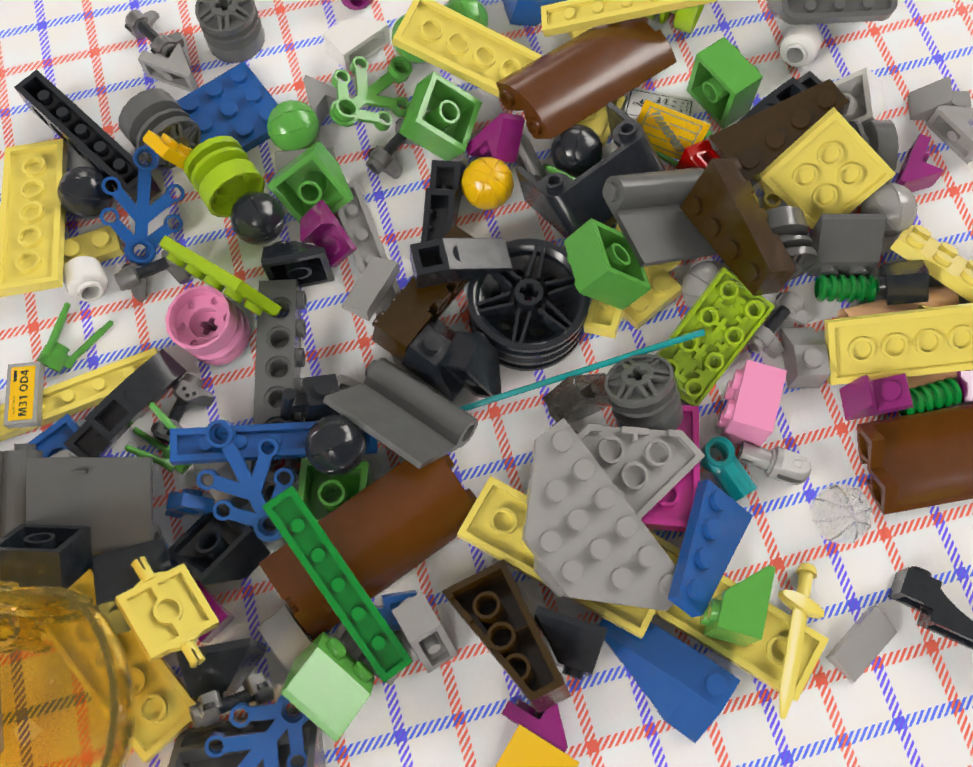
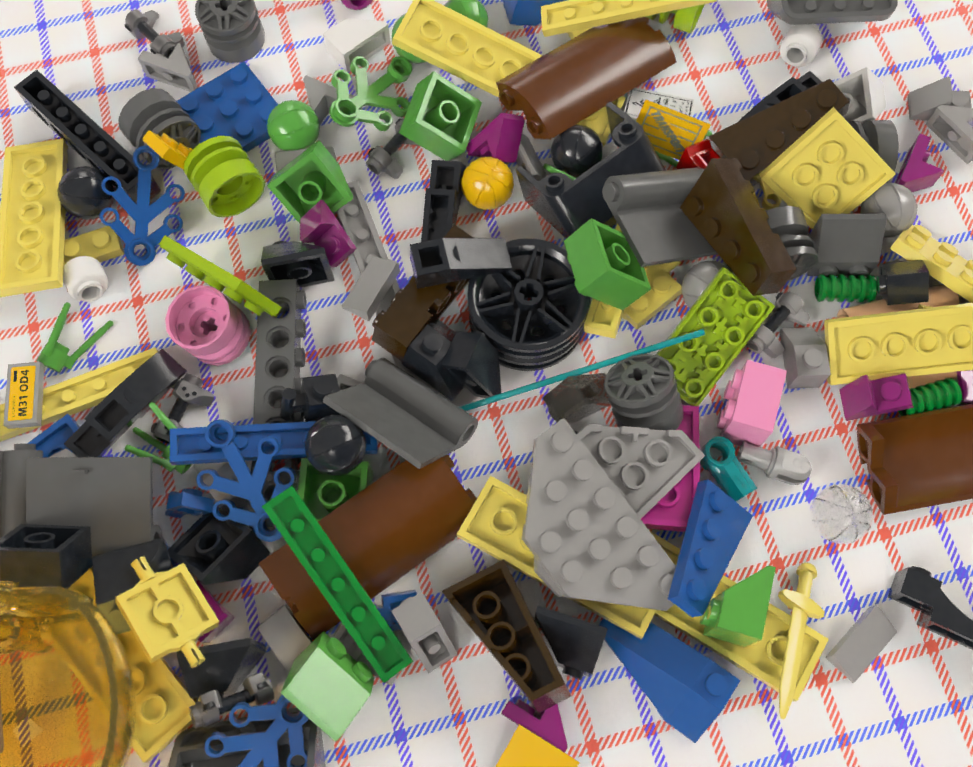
flat silver piece [114,250,190,302] -> none
black piece [230,191,284,245] -> none
bright green brick [686,37,763,129] -> none

